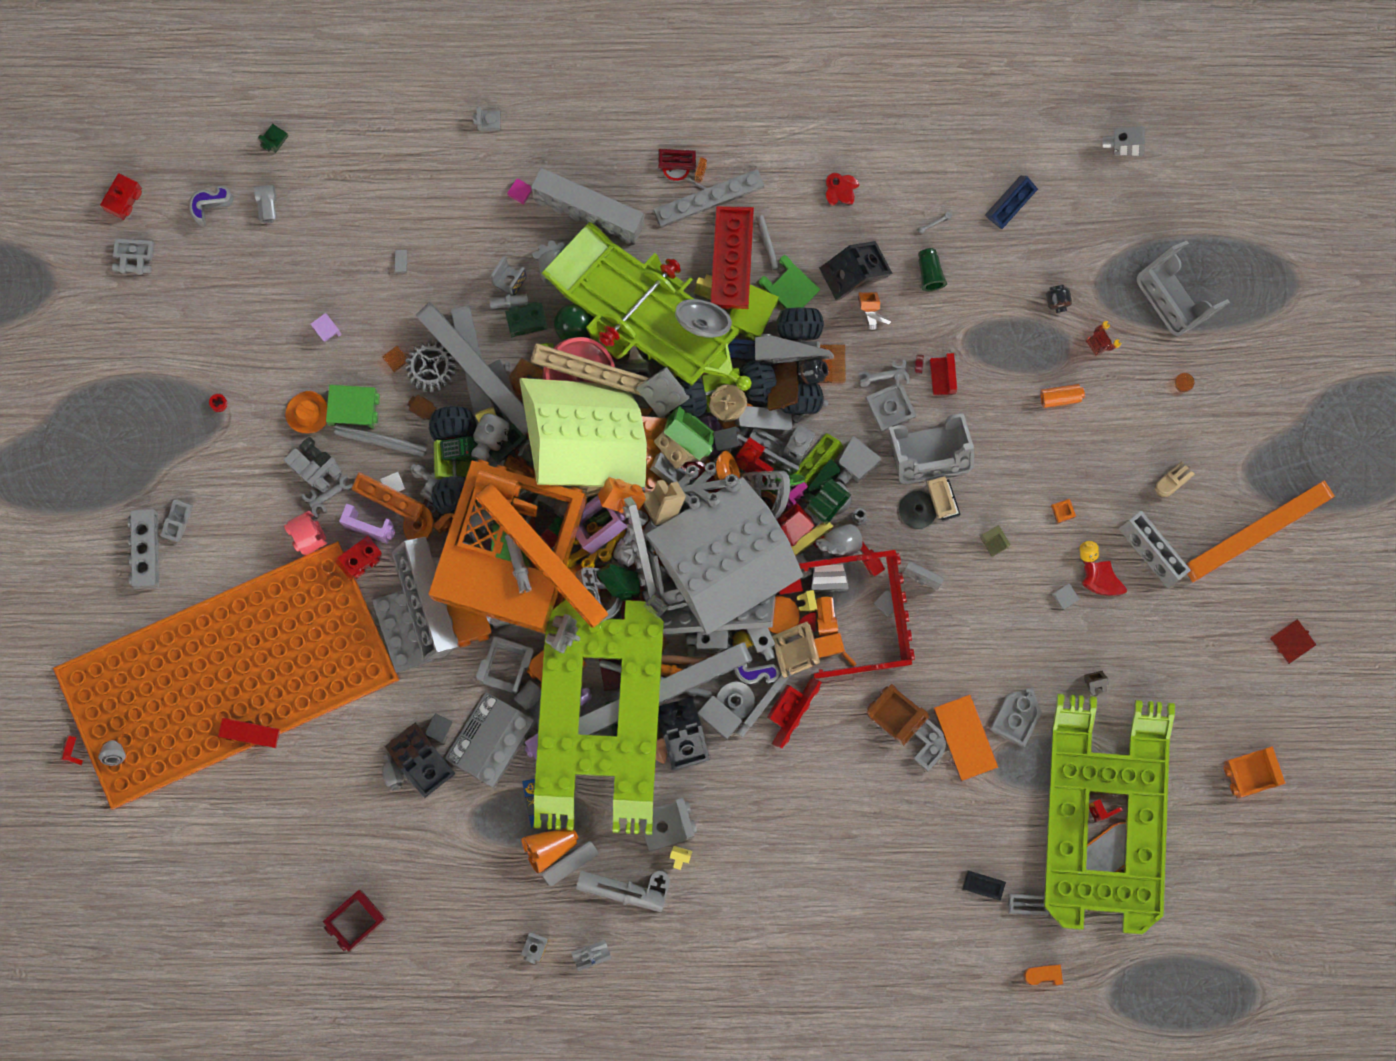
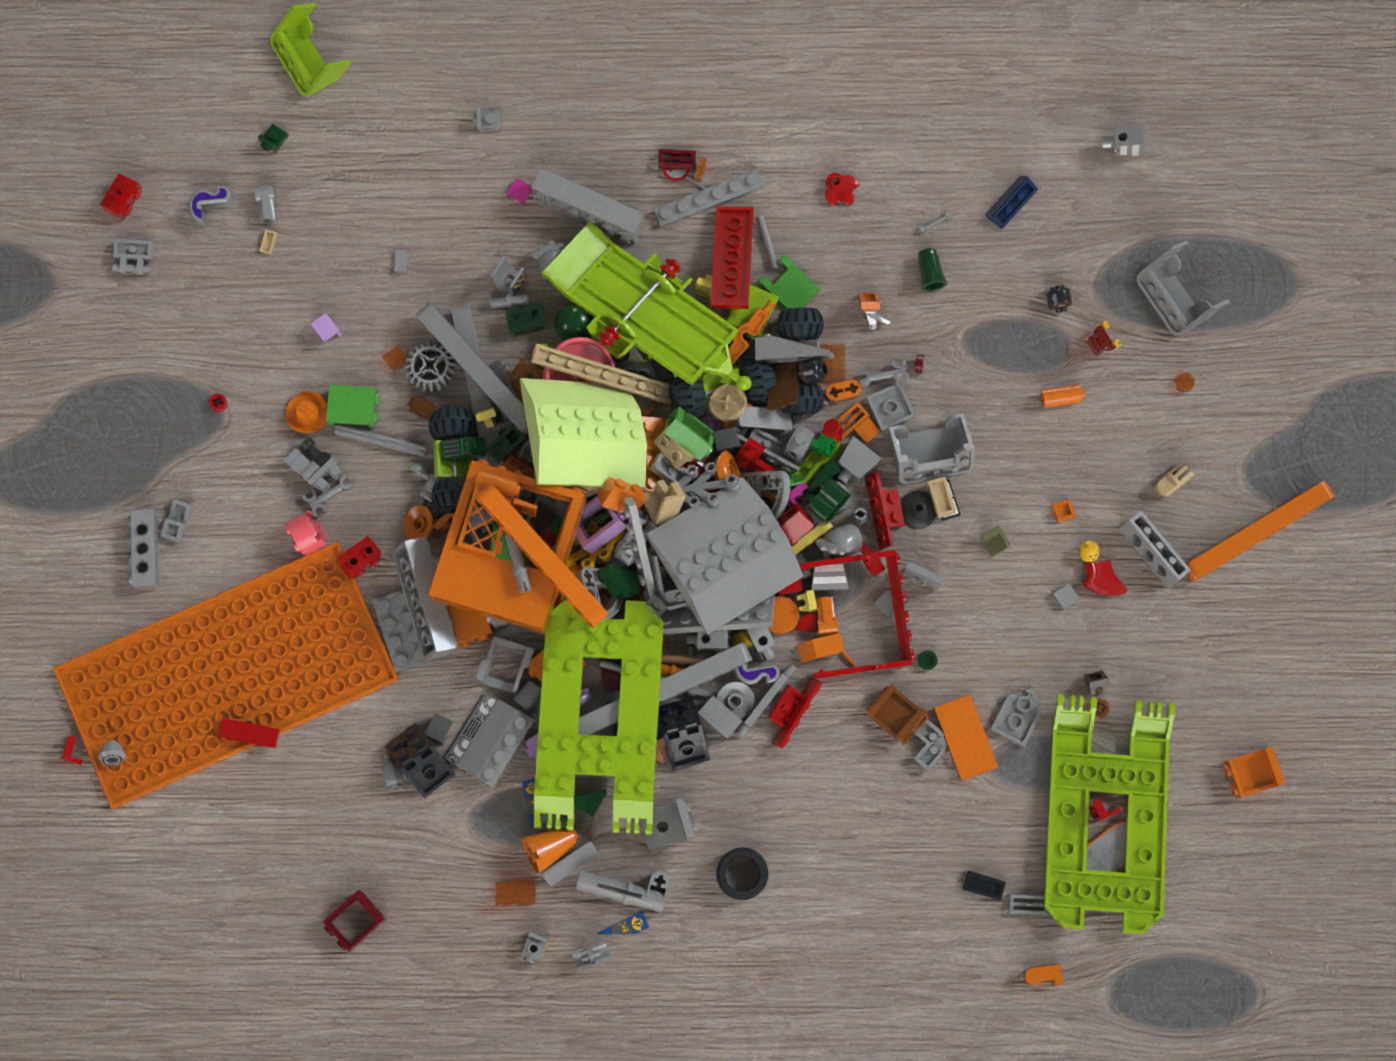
lavender panel [339,504,395,544] -> none
orange tile [351,472,425,523] -> none
white tile [380,472,406,492] -> none
light grey piece [471,413,510,461] -> none
light grey hips [545,614,580,654] -> none
light grey plate [636,367,690,418] -> none
light yellow tile [670,846,692,870] -> none
light grey dish [675,299,732,338] -> none
tan container [772,622,820,678] -> none
black bracket [819,241,893,300] -> none
red panel [930,353,958,396] -> none
clear red piece [1270,619,1316,664] -> none
none -> tan piece [259,229,278,255]
none -> lime windscreen [270,2,352,96]
none -> clear orange panel [495,879,537,906]
none -> dark green slope [574,789,607,818]
none -> sticker [598,912,649,934]
none -> black tyre [716,847,768,900]
none -> orange piece [729,300,775,364]
none -> leg [809,419,843,458]
none -> orange beam [826,380,861,402]
none -> orange tile [837,402,870,441]
none -> orange tile [854,417,881,445]
none -> red bracket [865,471,905,550]
none -> dark green tile [918,651,938,670]
none -> clear orange tile [1095,699,1110,718]

